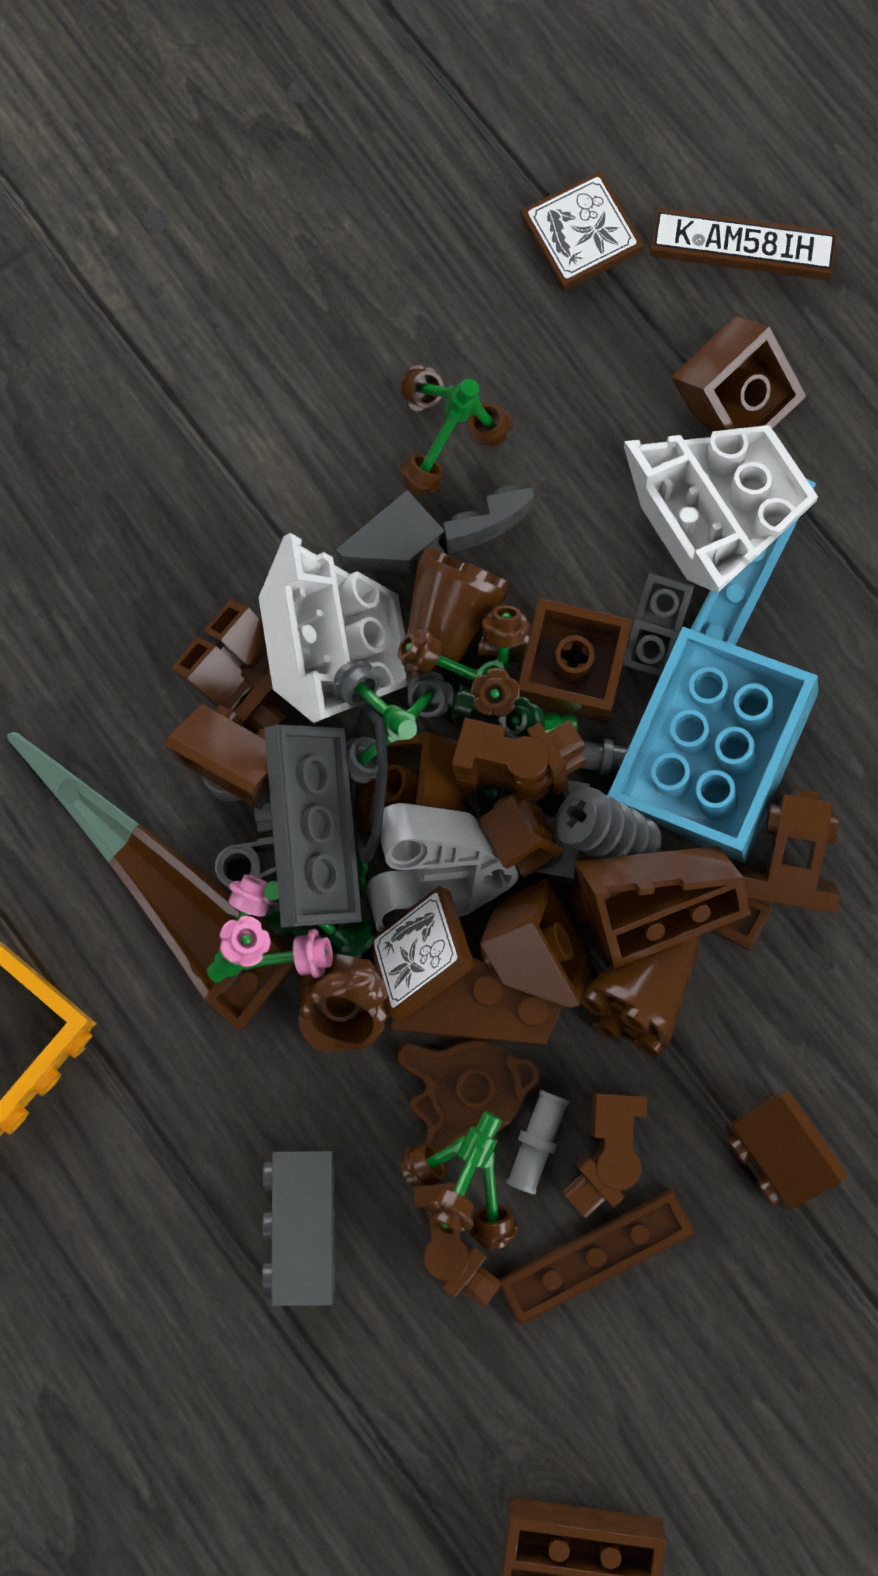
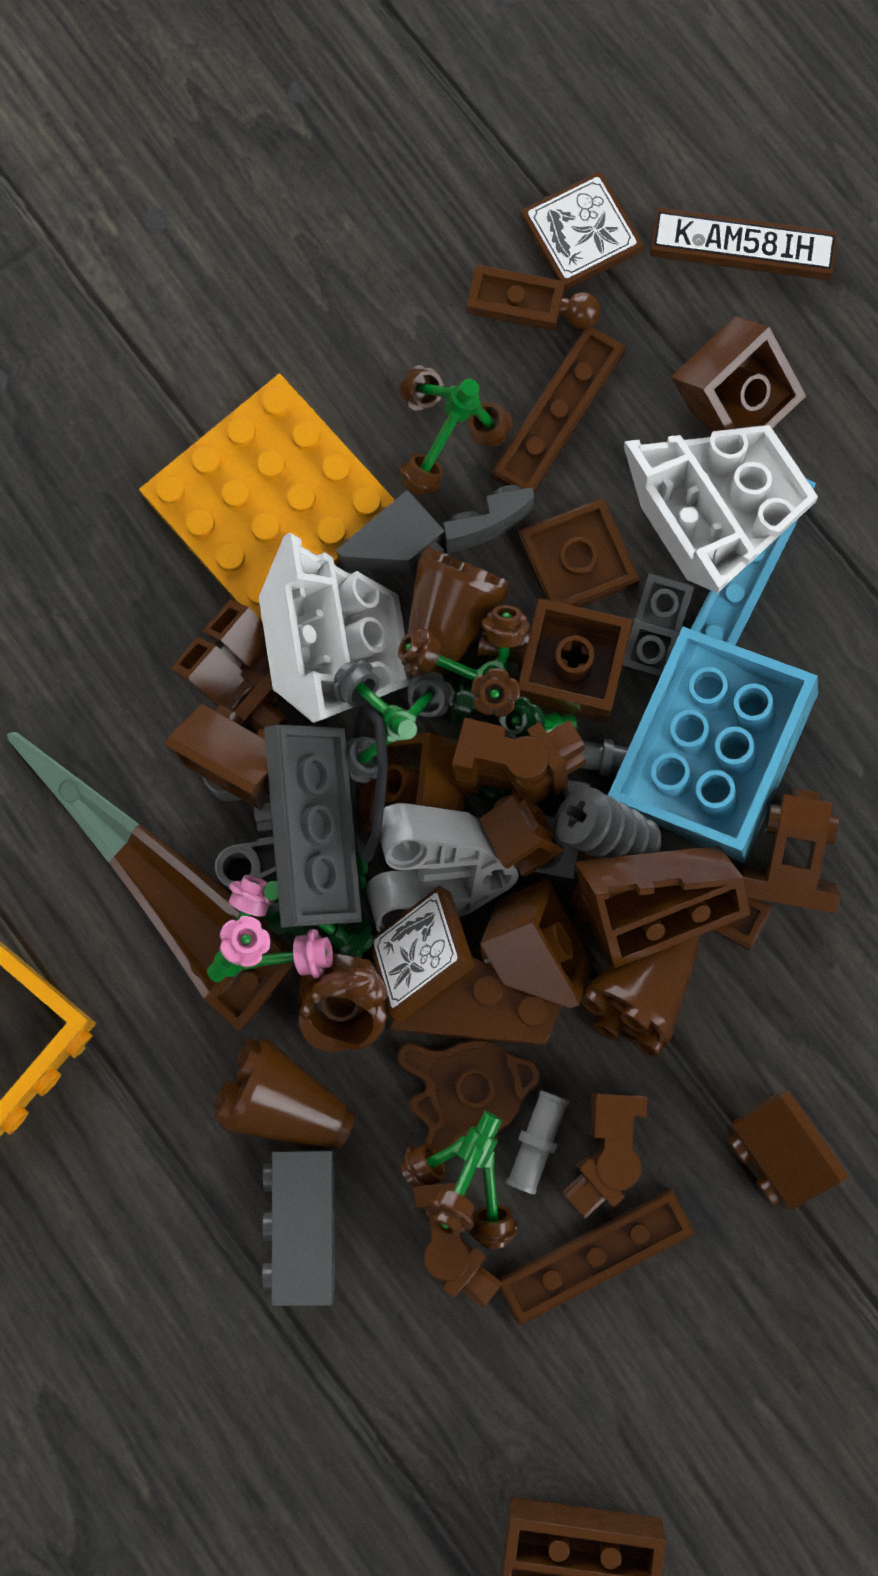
none -> light orange plate [139,373,395,621]
none -> reddish brown cone [214,1037,355,1150]
none -> reddish brown plate [466,264,601,331]
none -> reddish brown tile [491,326,627,494]
none -> reddish brown tile [517,497,640,607]

